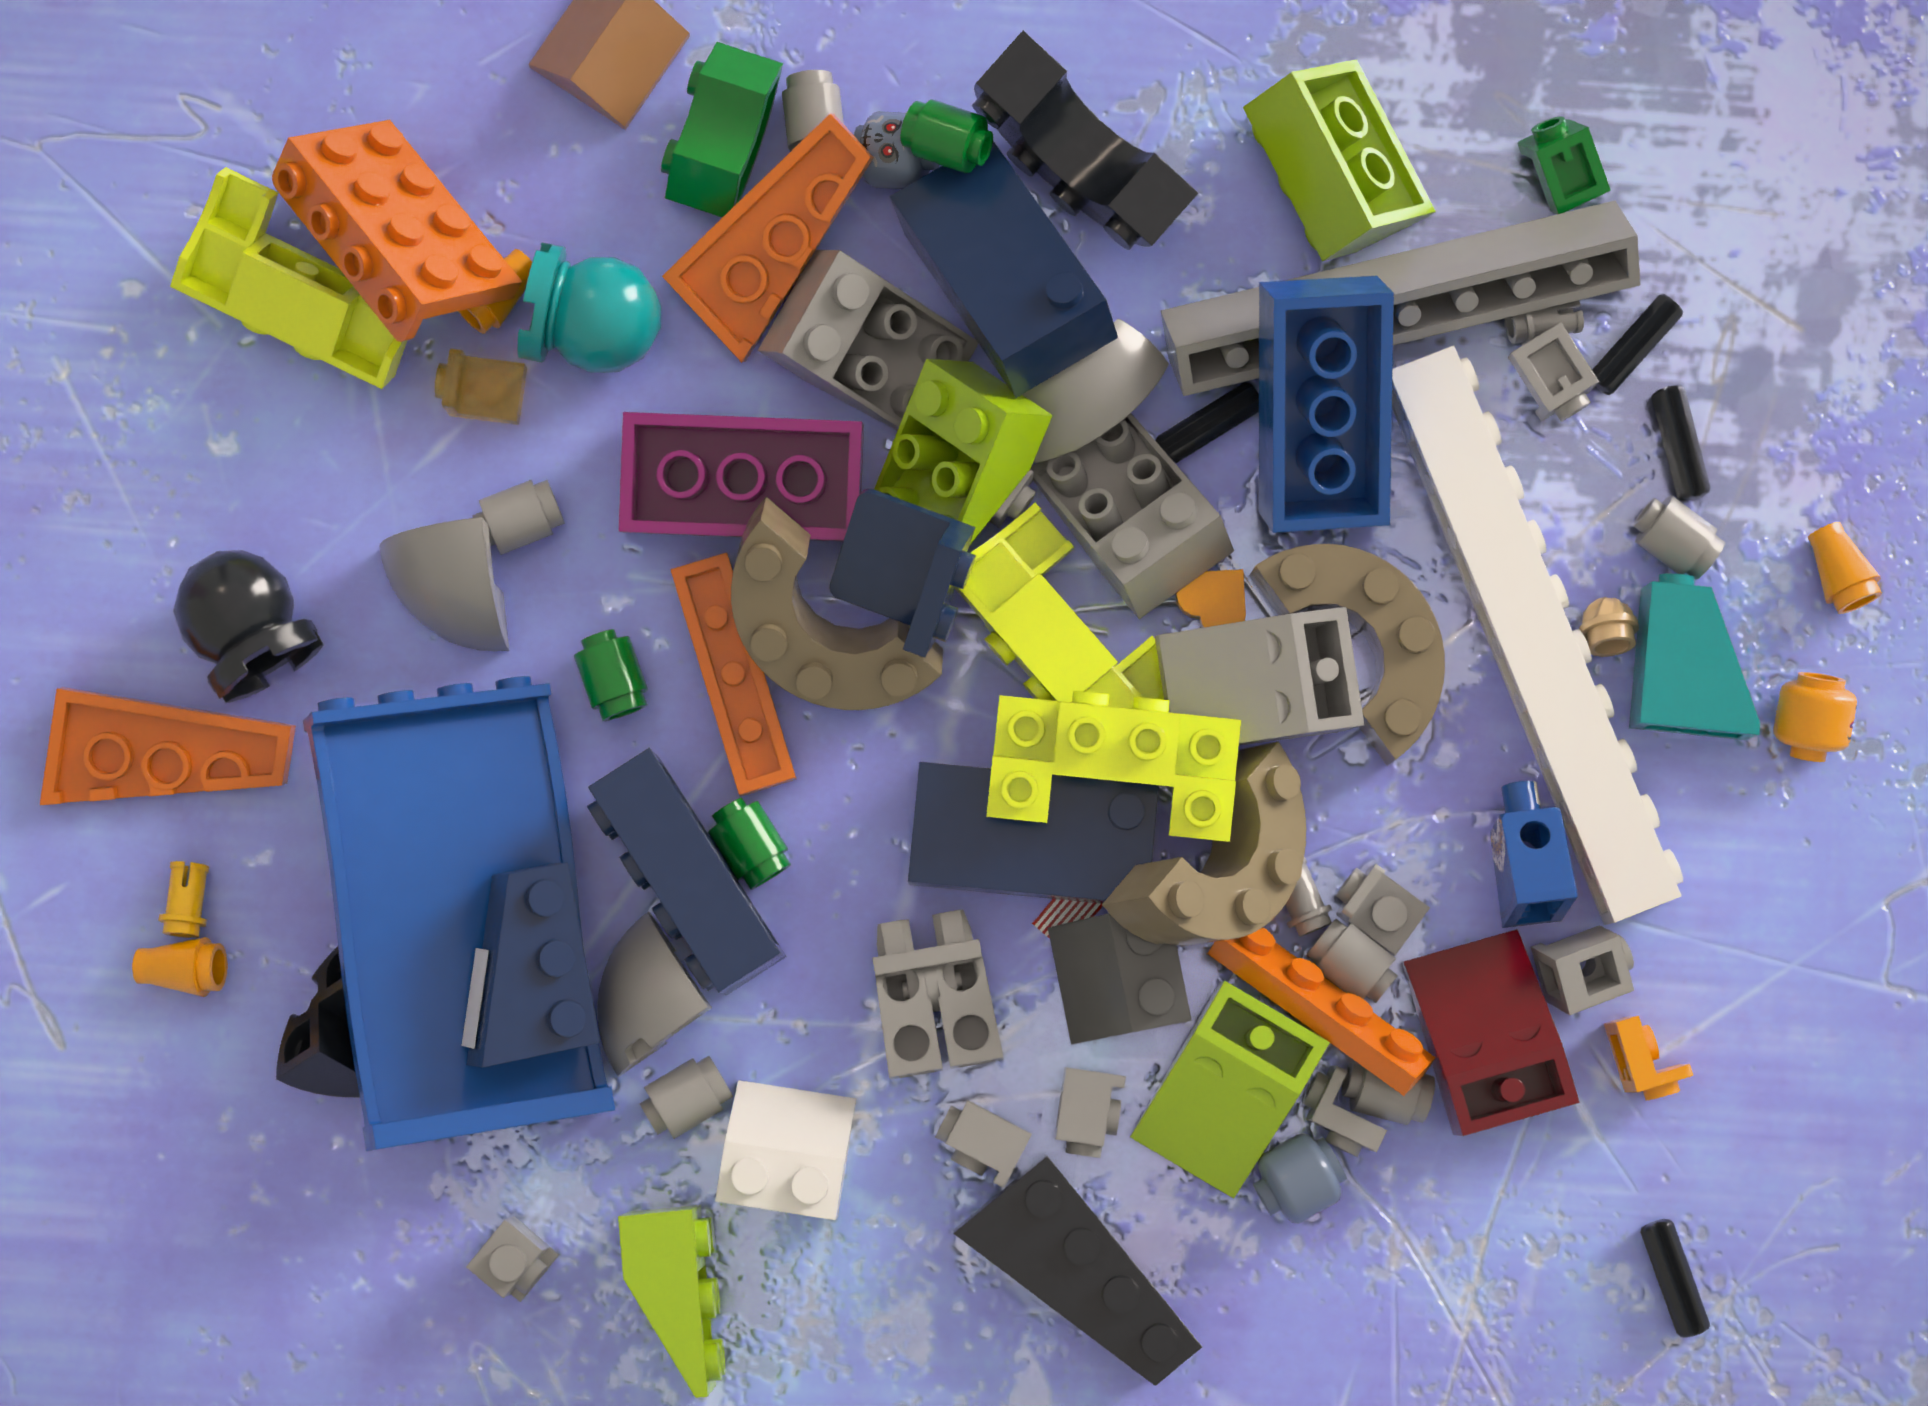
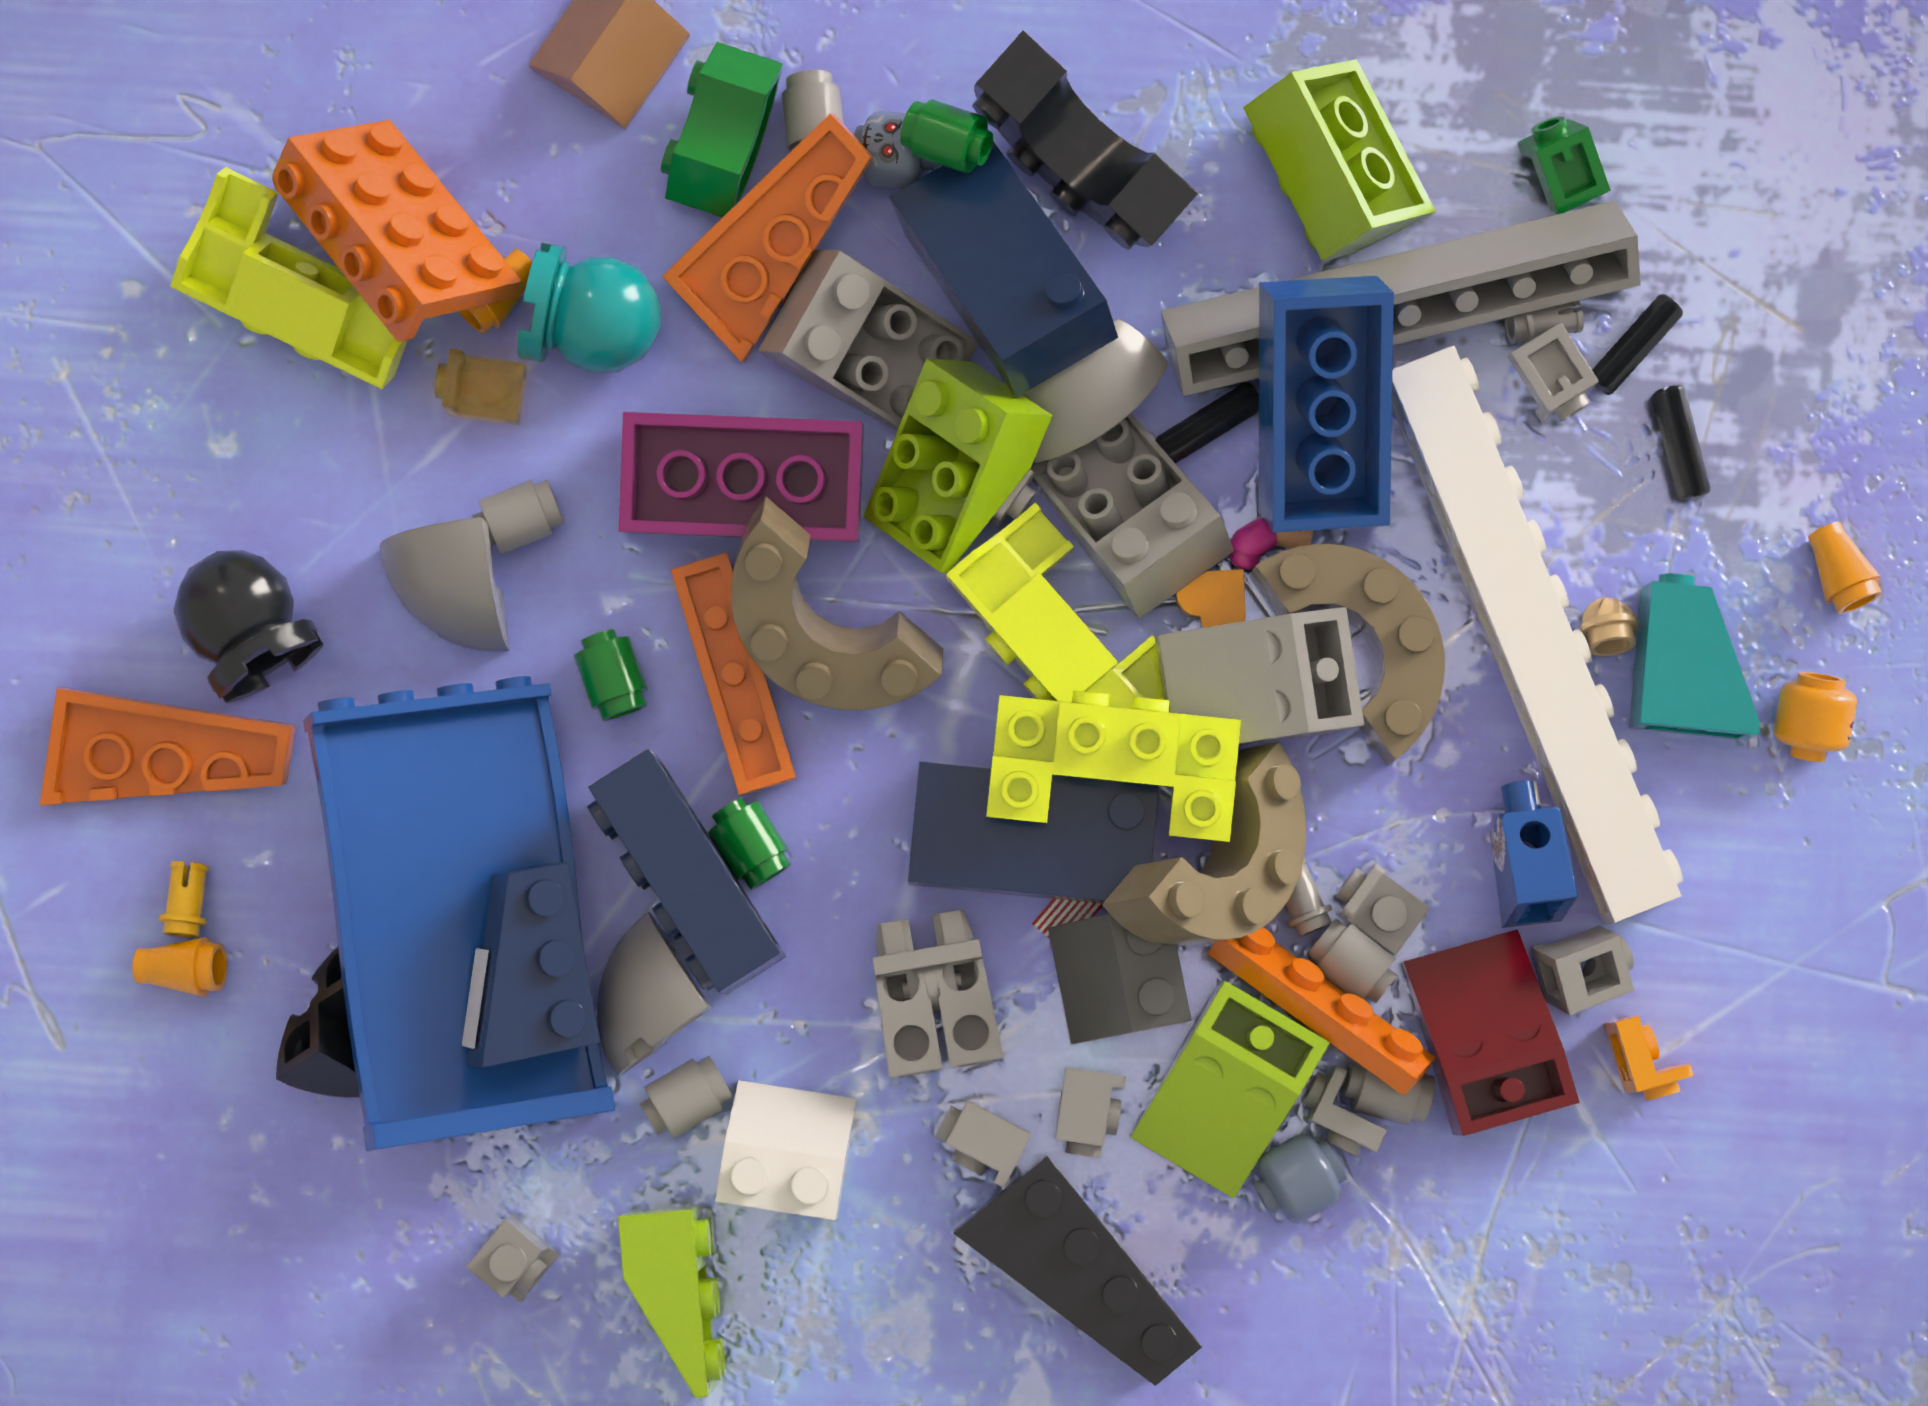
dark blue bracket [829,489,976,658] -> none
light grey brick [1633,495,1725,580] -> none
black axle [1640,1219,1710,1338] -> none
none -> dark pink arm [1229,516,1314,570]

